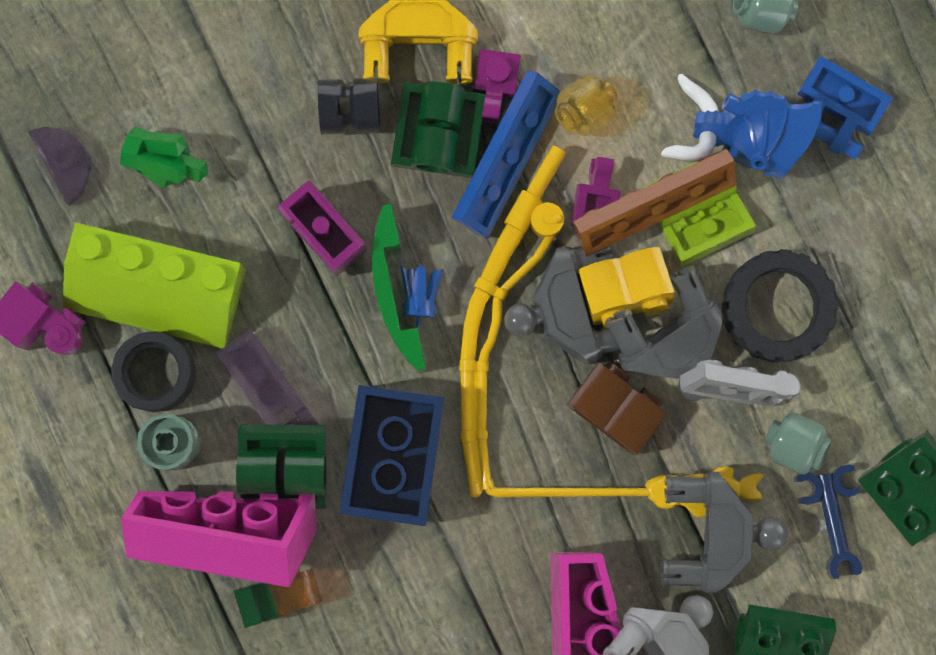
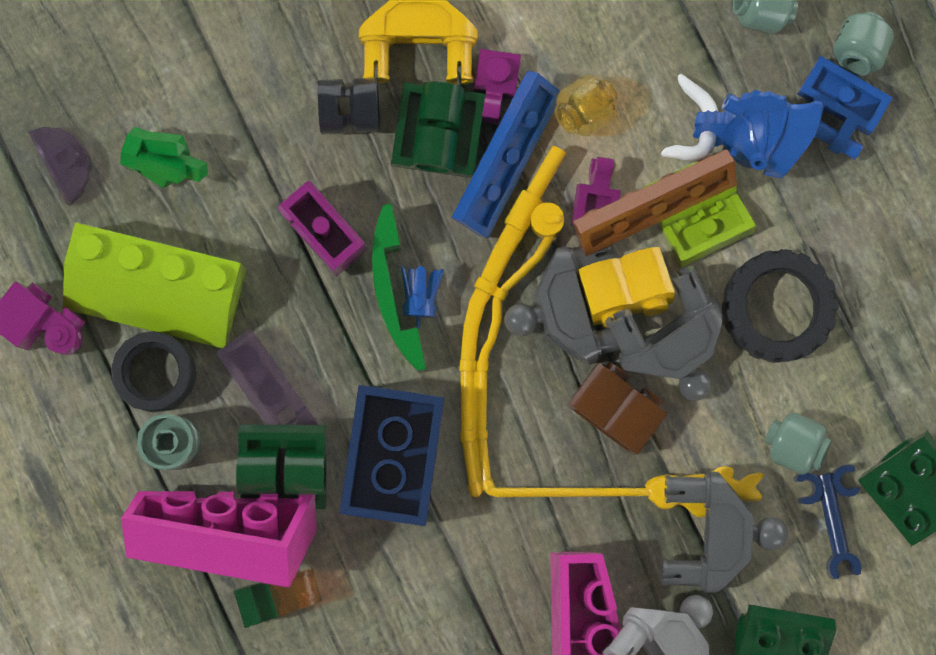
light grey hinge [680,360,801,407] -> none
none -> sand green head [833,12,894,76]

